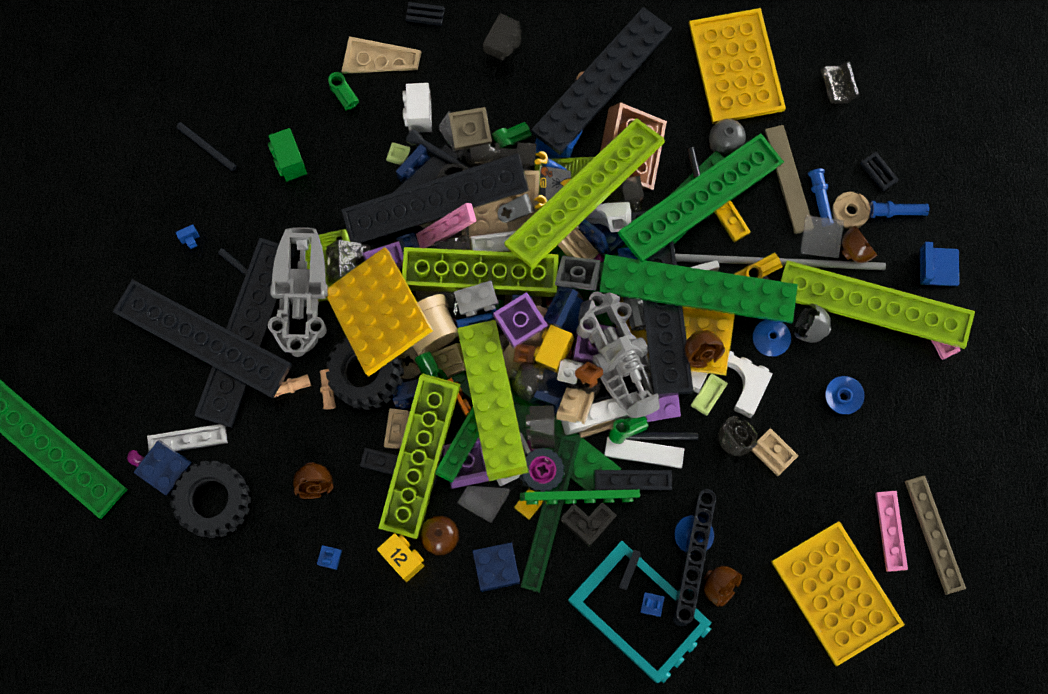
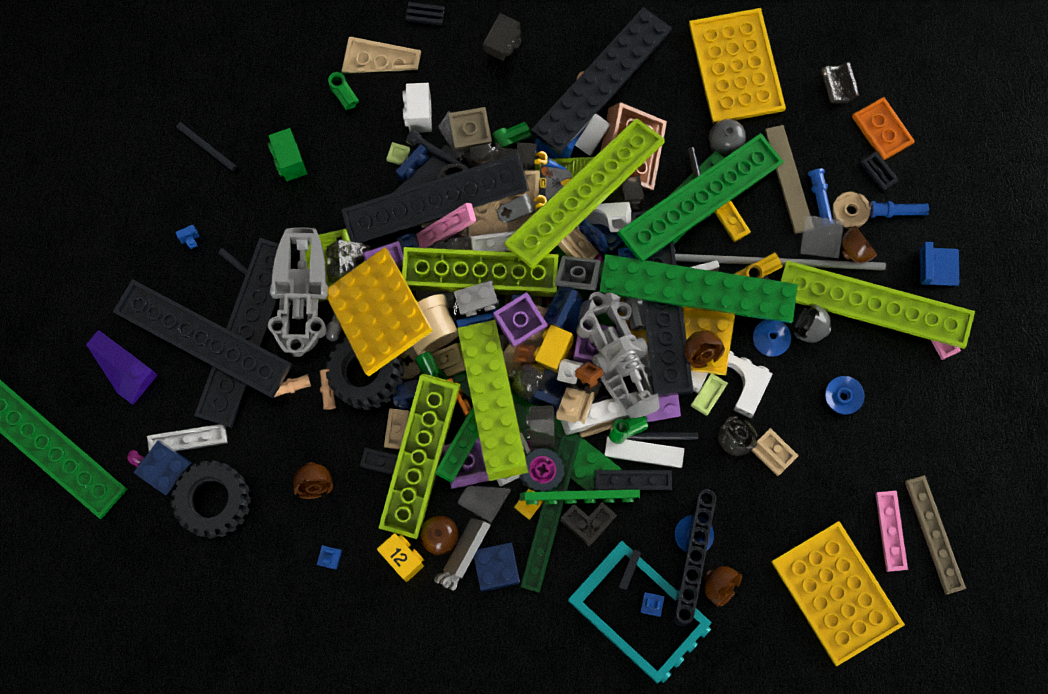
none -> dark purple wedge [86,330,157,405]
none -> clear cylinder [326,314,342,341]
none -> light grey tile [434,518,490,590]
none -> white tile [575,114,611,156]
none -> orange tile [852,97,915,161]

